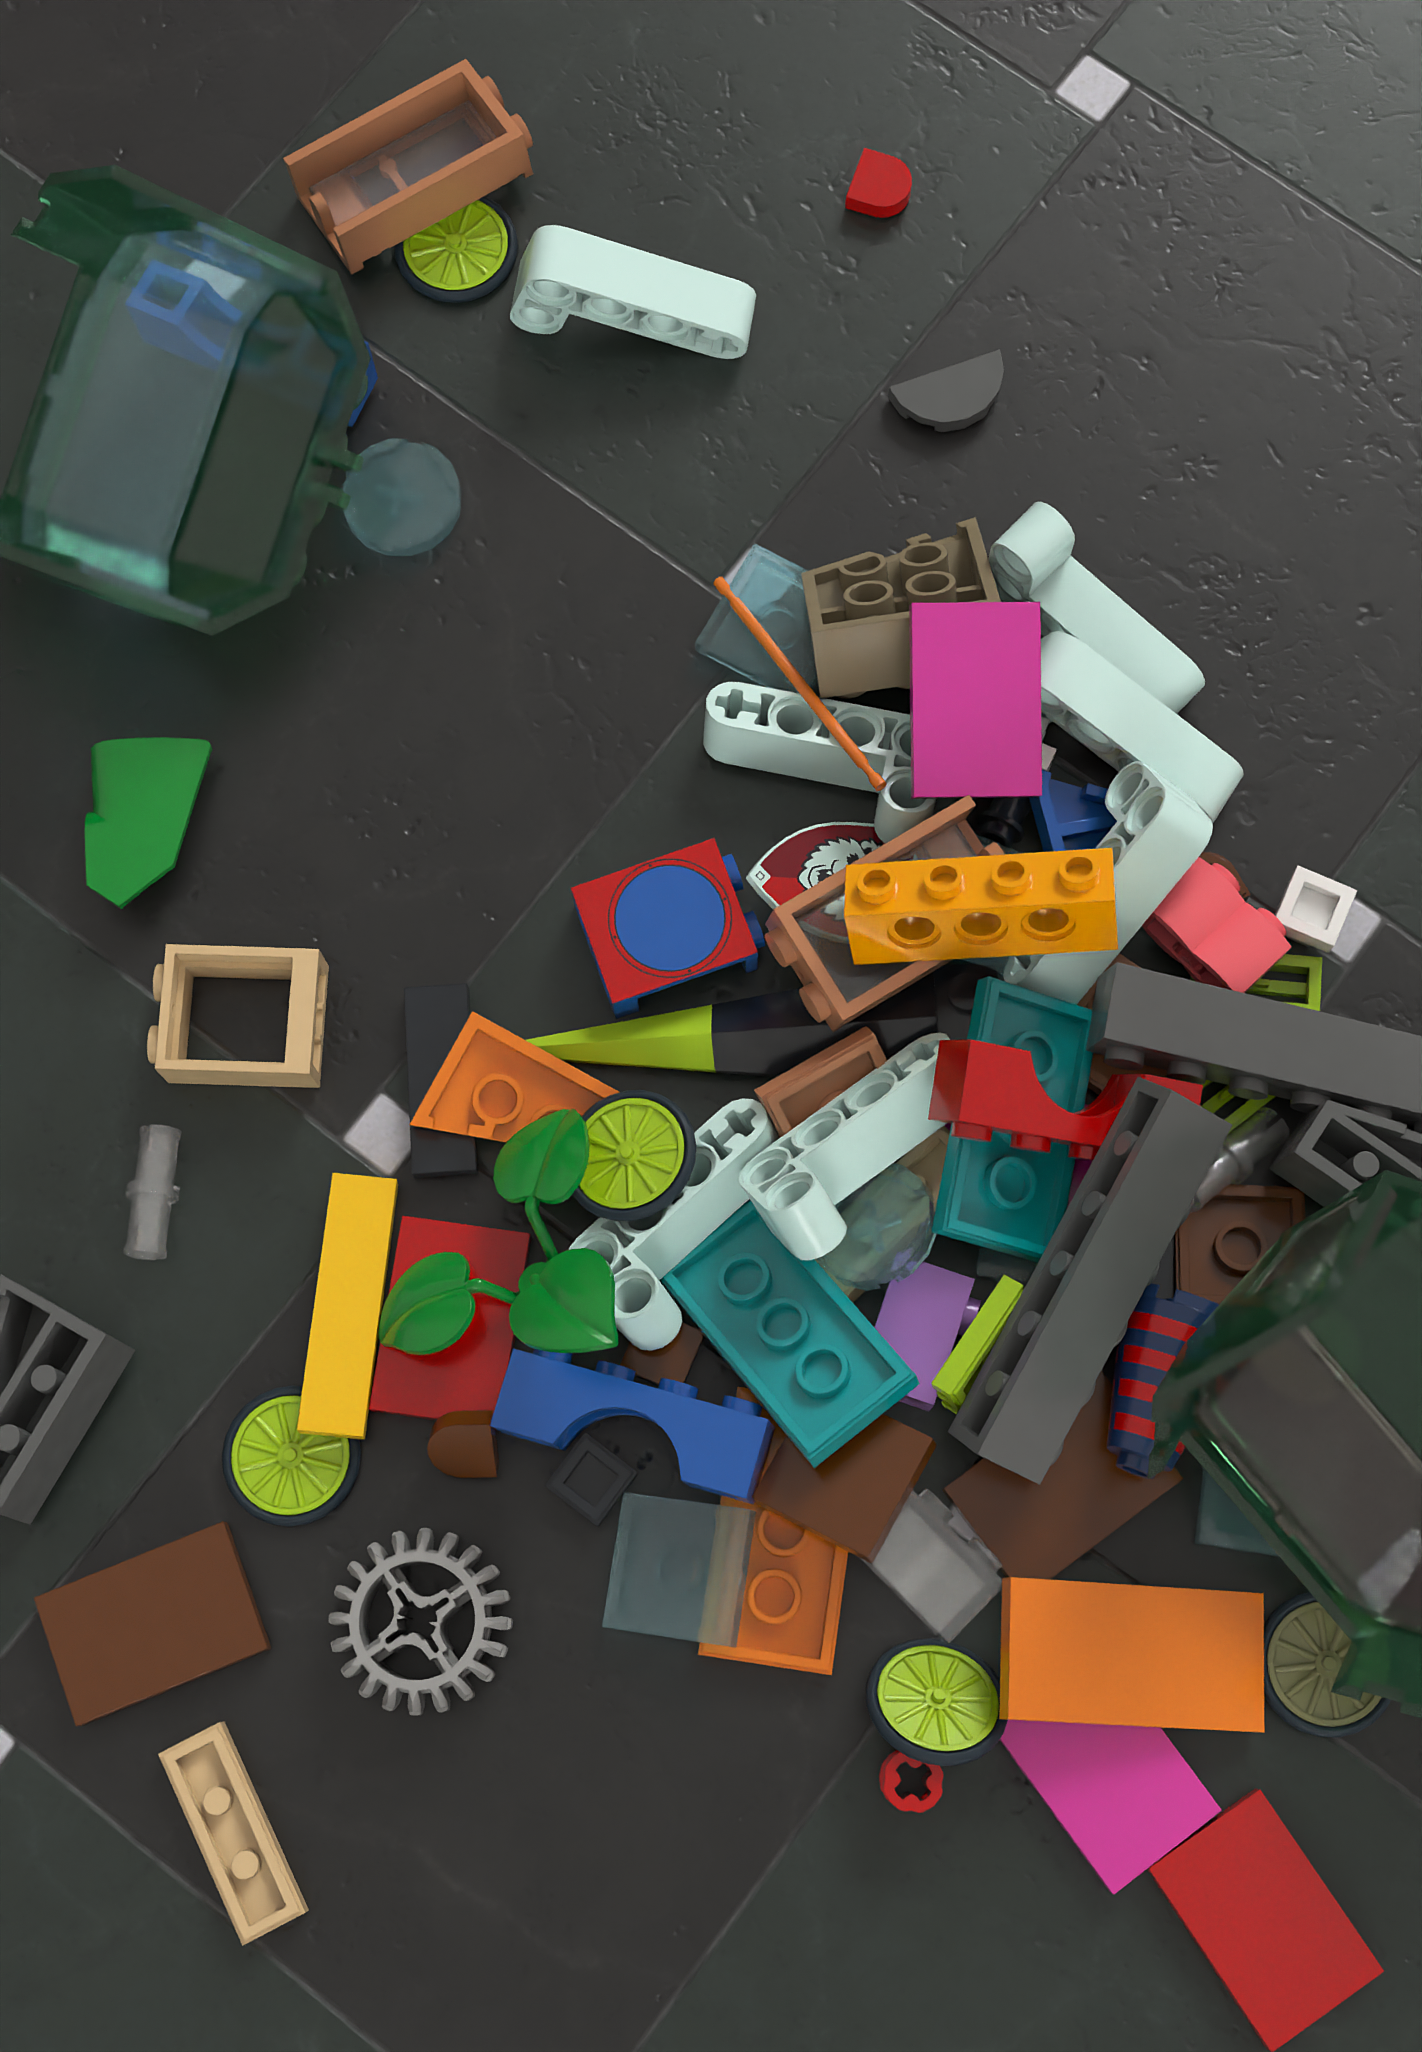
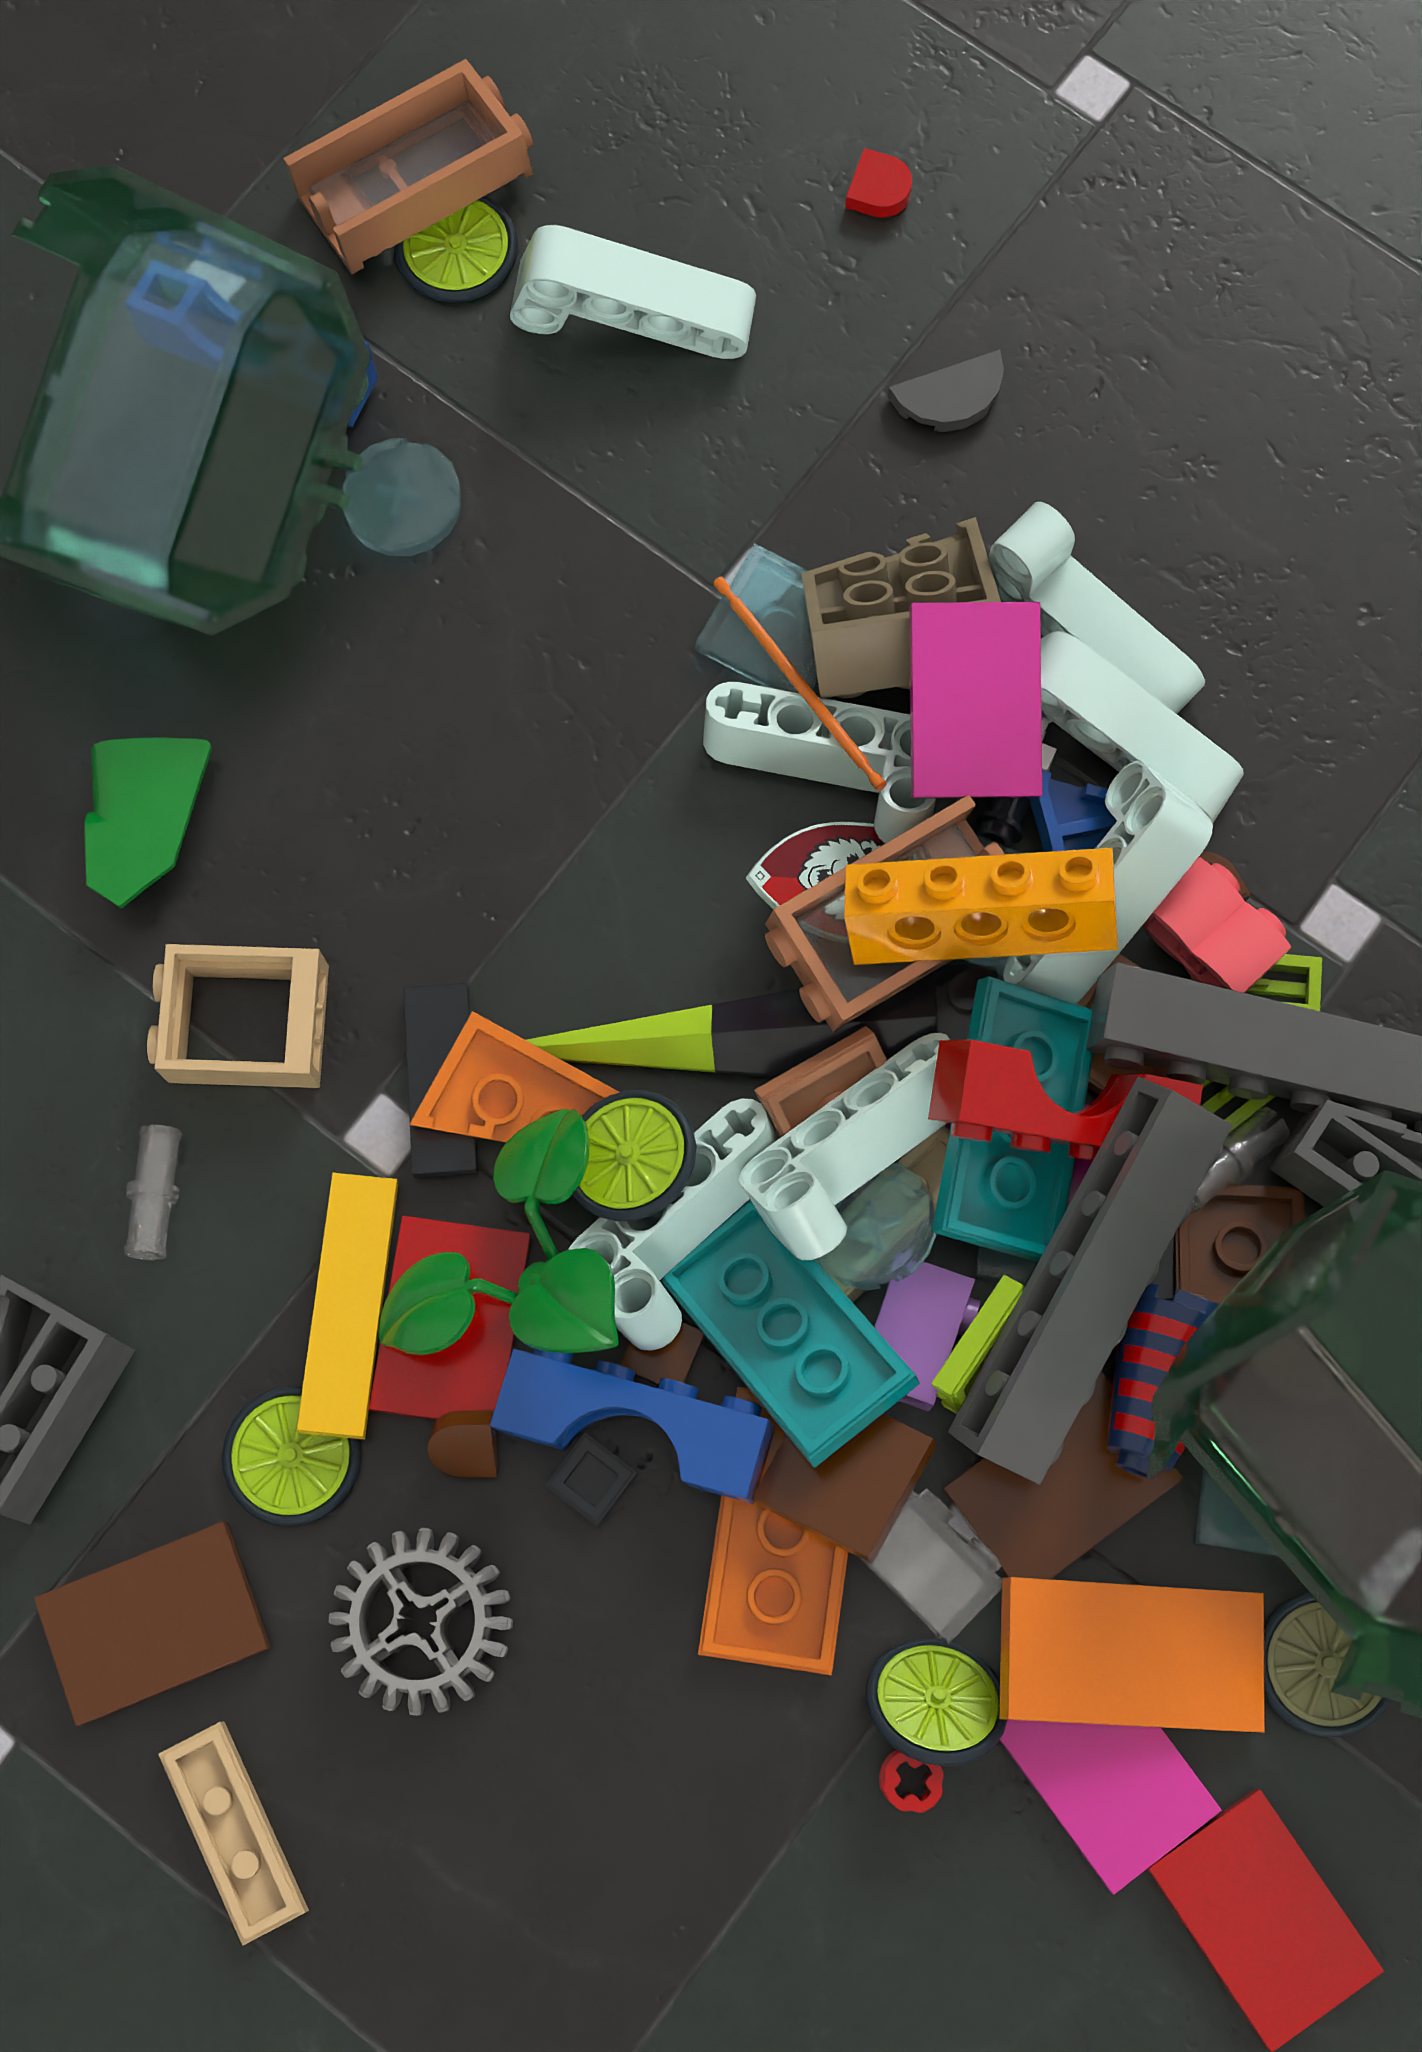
panel [571,838,765,1019] -> none
clear light blue tile [602,1492,756,1648] -> none
white tile [1275,865,1357,953] -> none

